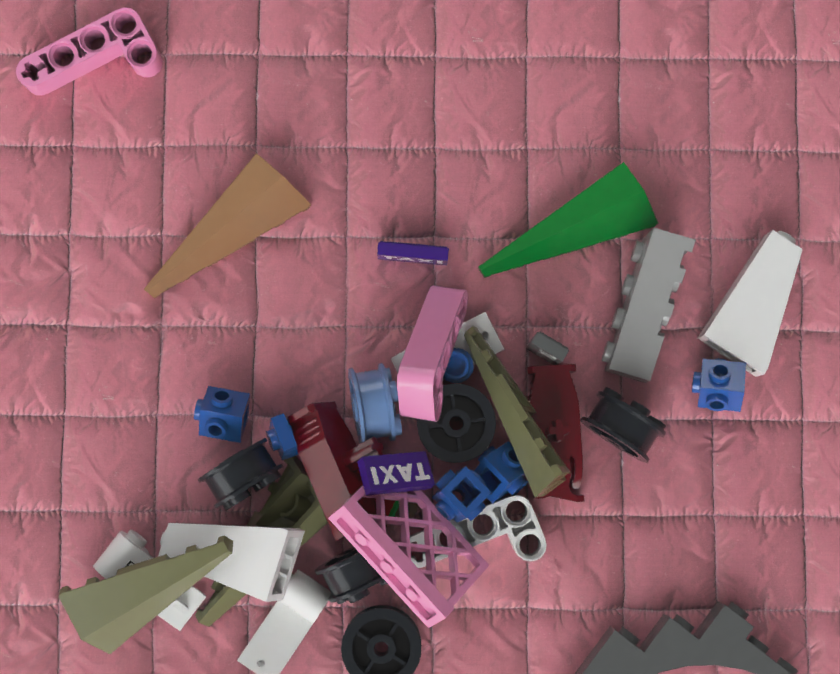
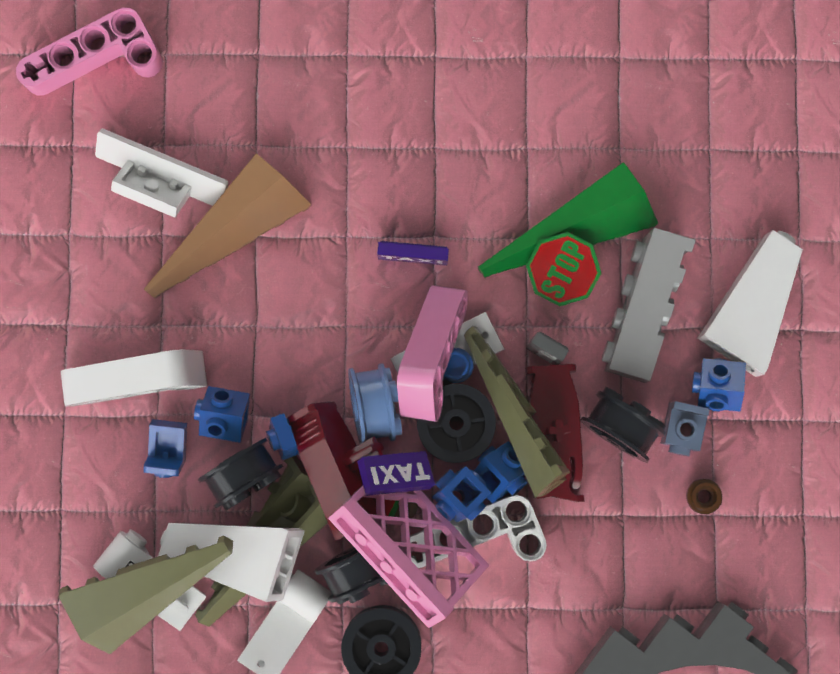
none -> white beam [60,349,207,406]
none -> white bracket [95,128,228,217]
none -> blue bracket [143,419,188,478]
none -> piece [526,231,602,307]
none -> sand blue brick [660,401,710,456]
none -> reddish brown plate [686,479,722,514]

